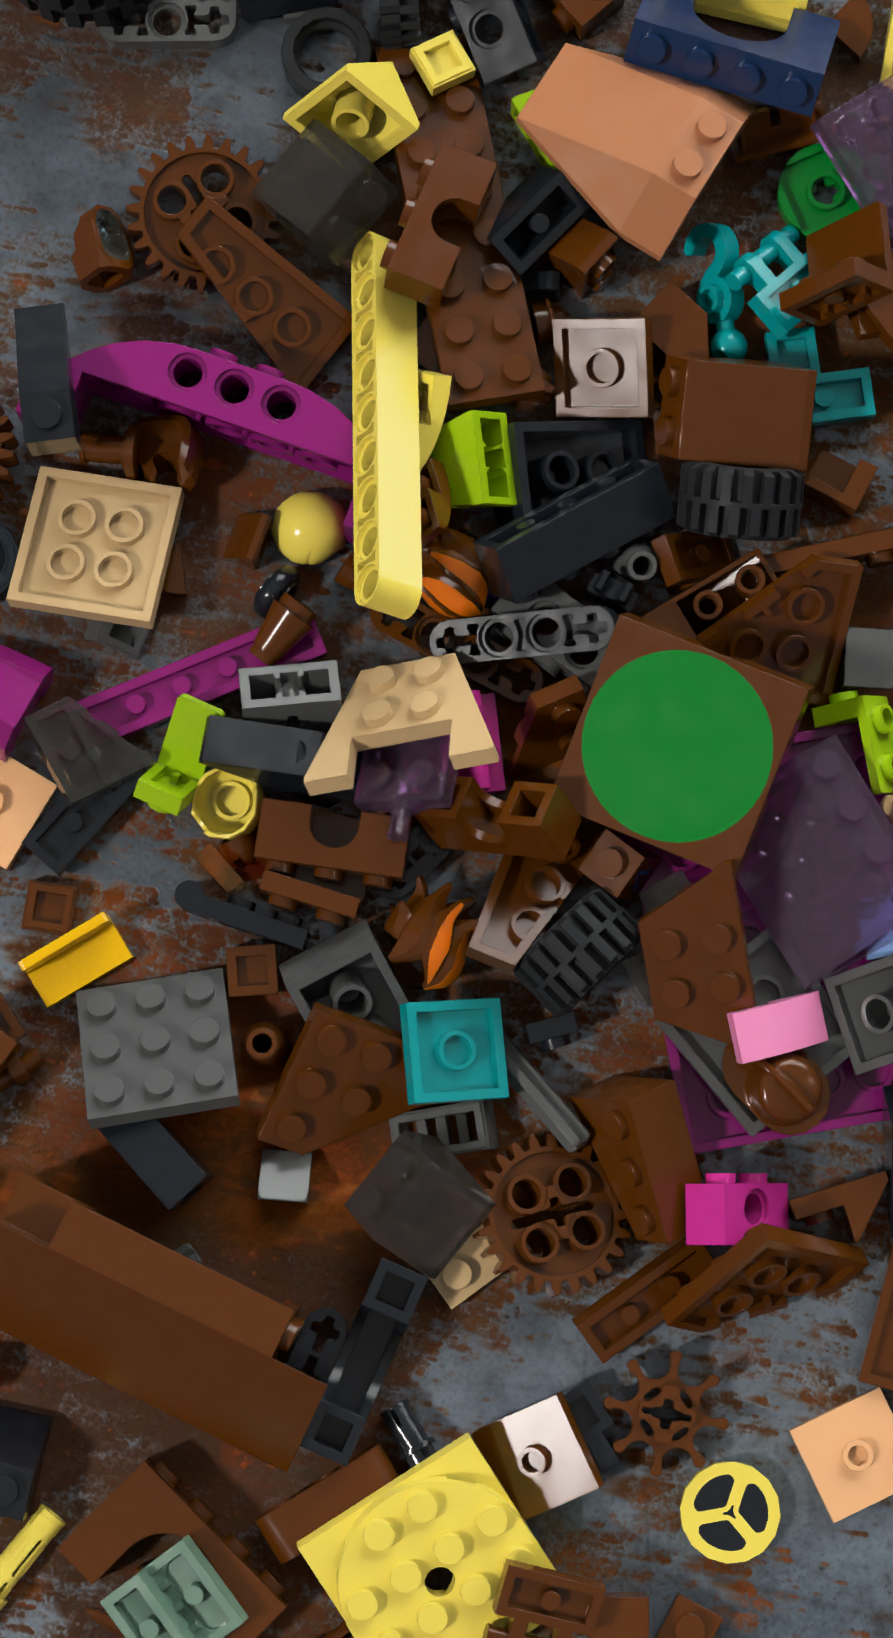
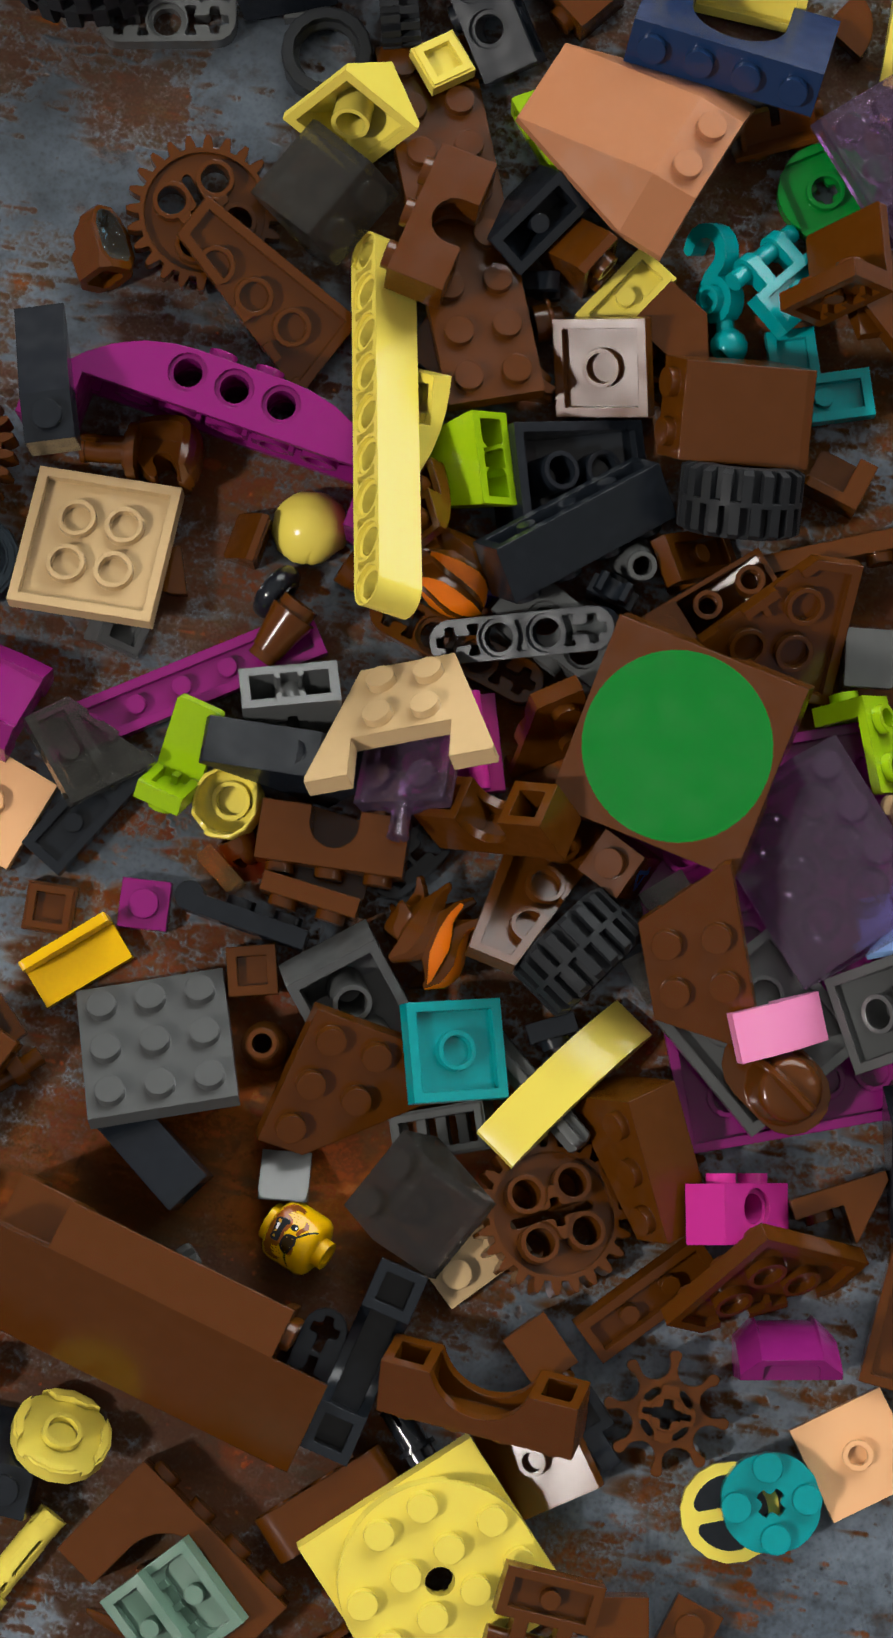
none -> light yellow tile [10,1388,112,1484]
none -> magenta plate [117,877,173,933]
none -> yellow head [259,1201,336,1275]
none -> reddish brown arch [376,1333,591,1461]
none -> light yellow slope [477,1000,652,1169]
none -> reddish brown brick [502,1310,578,1382]
none -> light yellow plate [575,249,677,317]
none -> teal plate [720,1451,823,1556]
none -> magenta slope [732,1315,843,1380]

